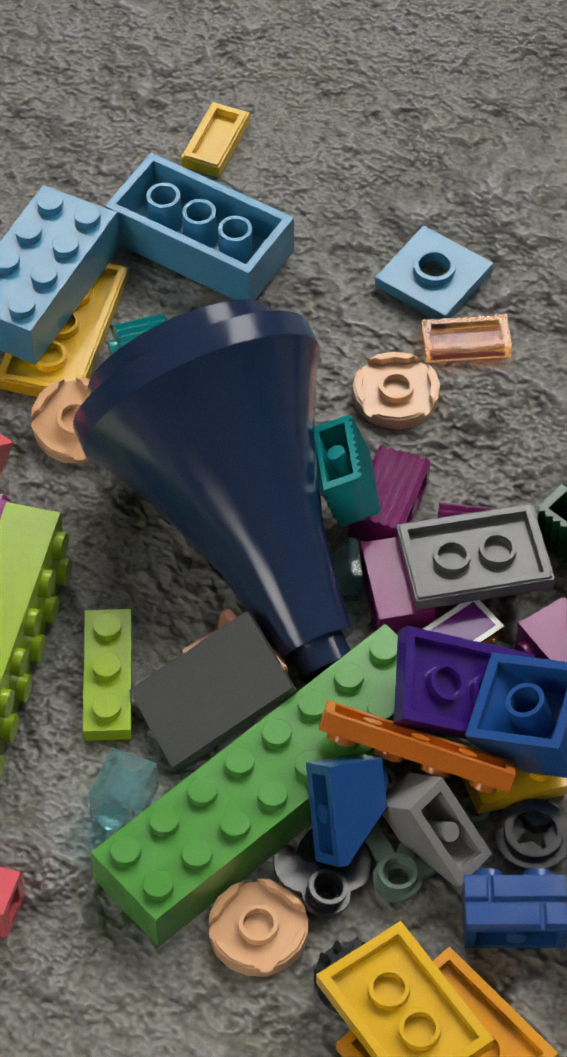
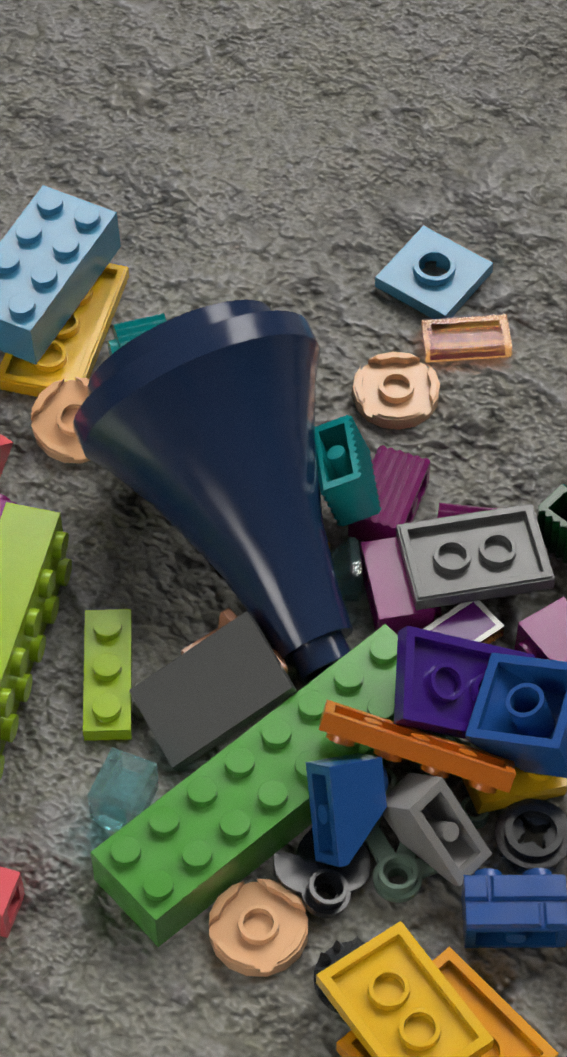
dark azure brick [105,152,294,300] -> none
yellow tile [181,102,250,178] -> none

